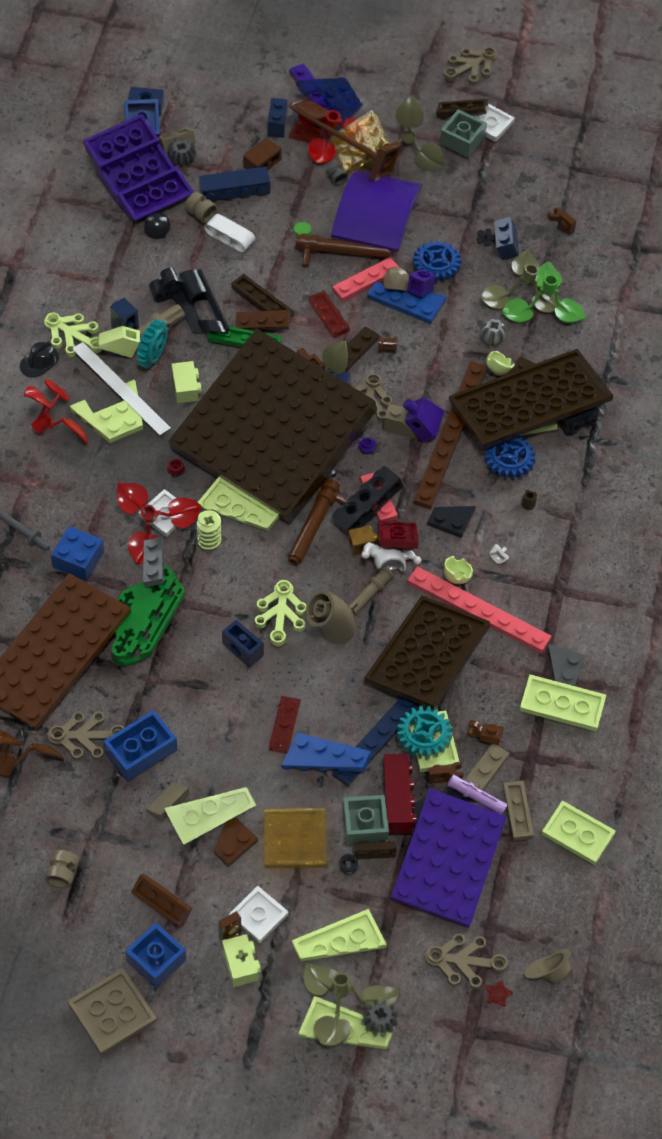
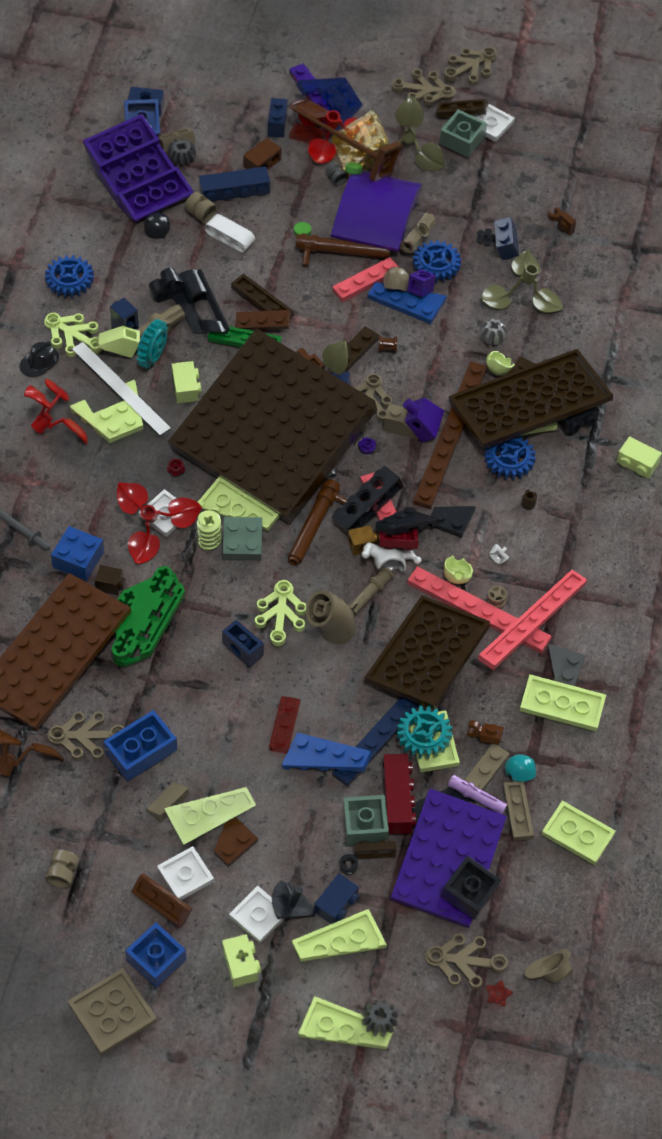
dark grey plate [143,537,164,587] -> none
reddish brown plate [218,911,241,942] -> none
clear yellow plate [264,808,327,868] -> none
olive plant [303,963,401,1047] -> none
clear red plate [308,290,350,338] -> none
reddish brown plate [428,762,464,784] -> none
bright green plant [502,261,586,323] -> none
none -> blue gear [45,255,94,298]
none -> dark brown brick [95,565,125,595]
none -> white plate [157,846,214,900]
none -> sand green brick [223,517,262,561]
none -> black shield [272,880,316,919]
none -> dark blue brick [314,873,360,924]
none -> bright green tile [345,162,363,175]
none -> black wing [375,507,438,535]
none -> dark tan plant [392,69,456,106]
none -> dark tan piece [401,212,436,254]
none -> black brick [440,856,501,920]
none -> coral plate [478,570,587,670]
none -> dark tan wheel [487,586,507,609]
none -> teal hair [505,754,536,782]
none -> yellowish green brick [617,436,662,478]

